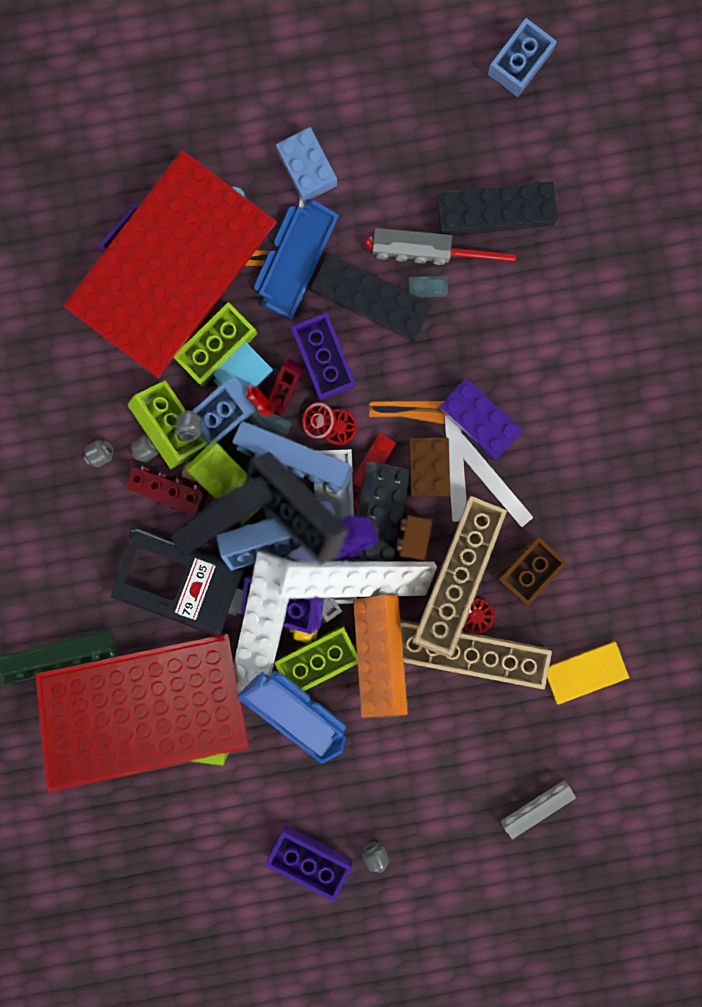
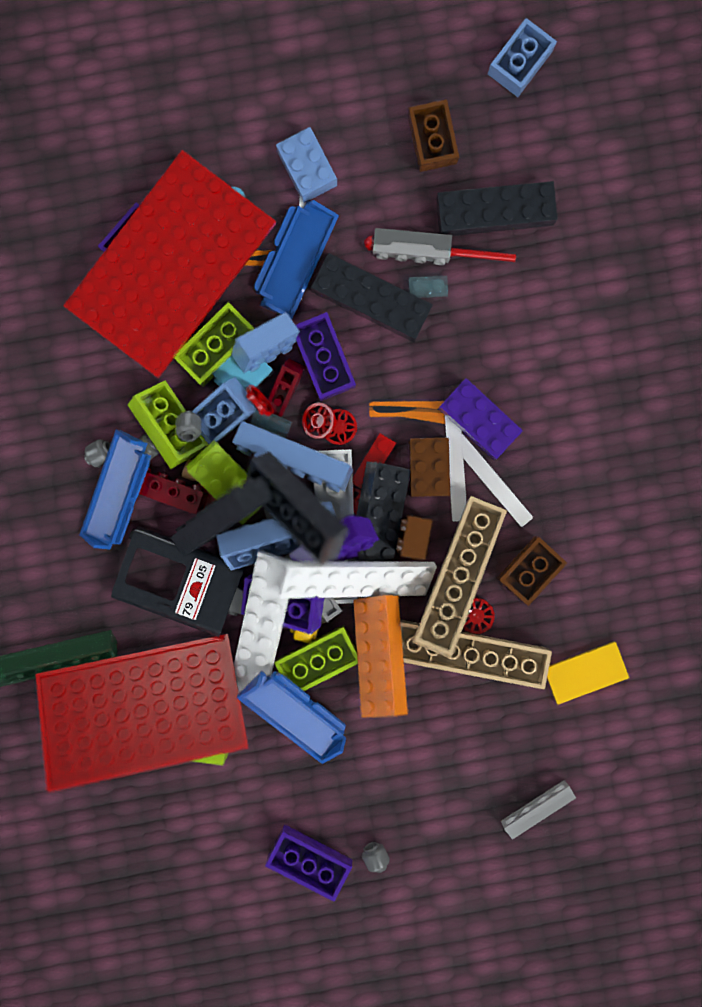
none -> blue slope [80,429,151,550]
none -> medium blue brick [231,313,299,373]
none -> reddish brown brick [408,99,459,172]

